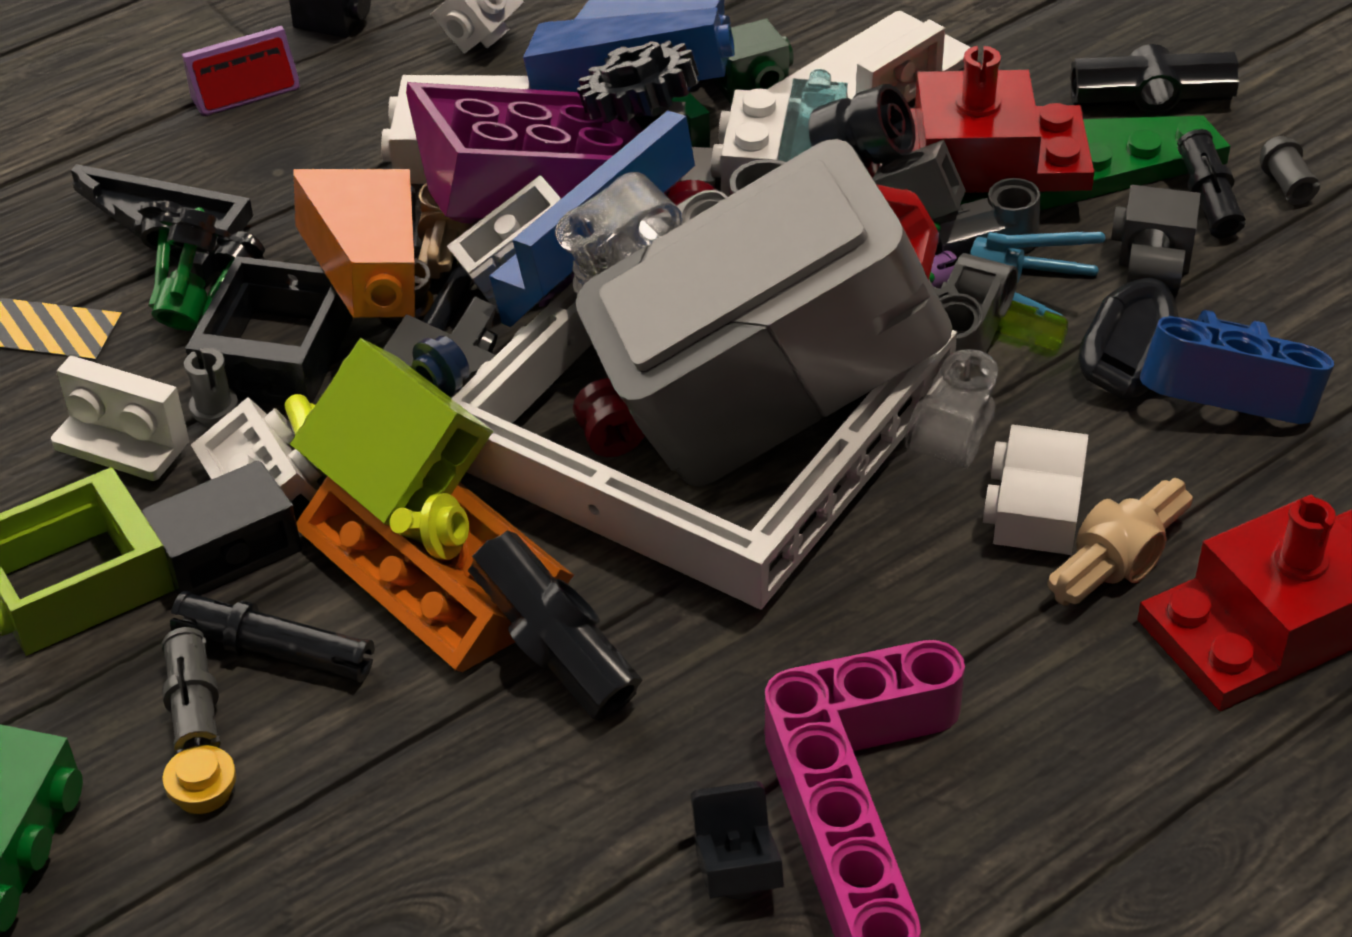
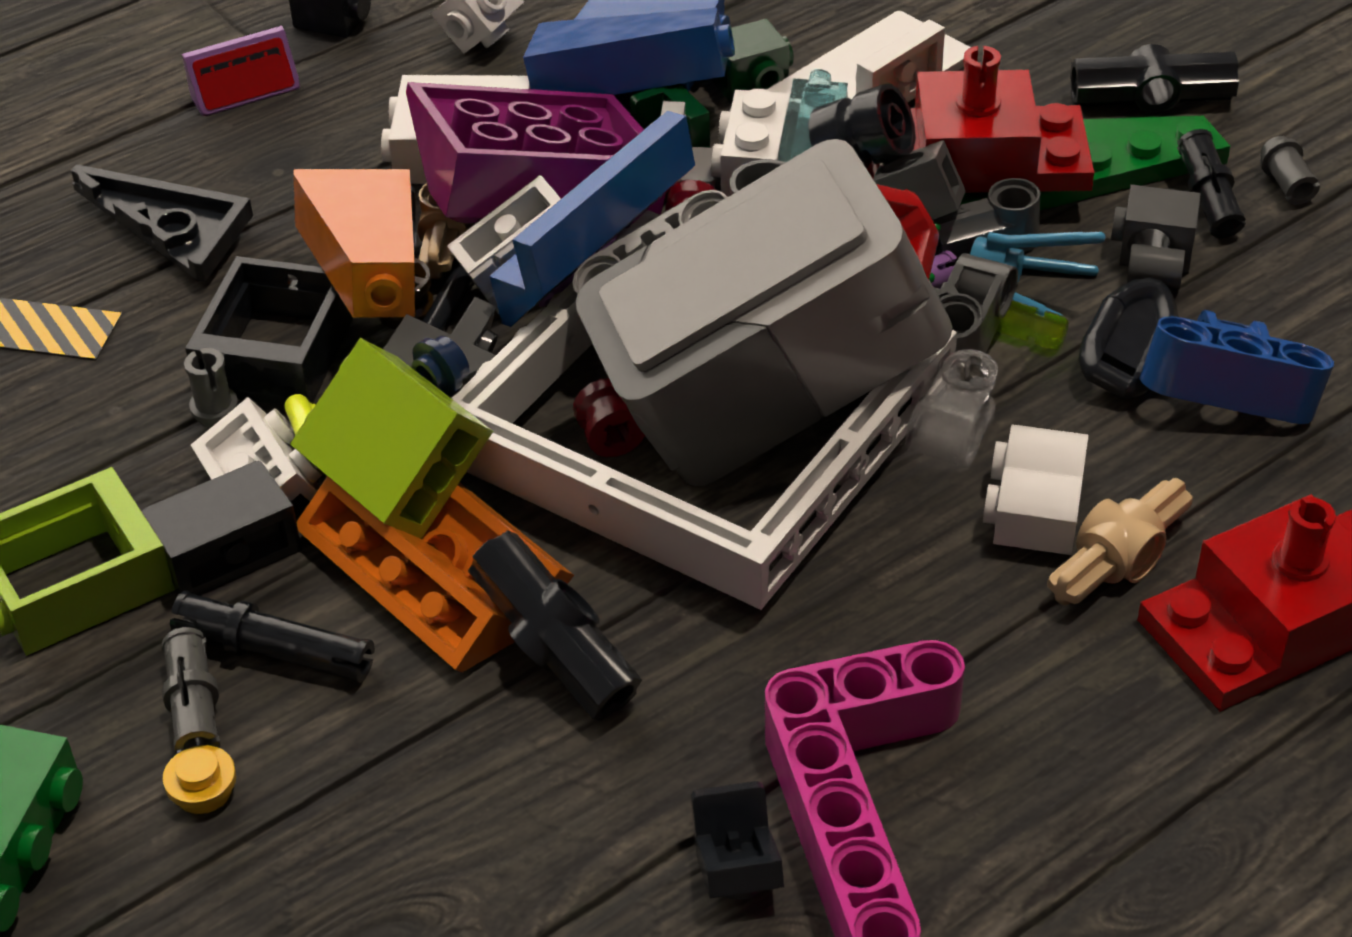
white bracket [51,355,190,481] -> none
plant [134,201,265,331] -> none
neon yellow plate [390,493,469,560] -> none
clear piece [555,172,683,285] -> none
black gear [577,41,699,123] -> none

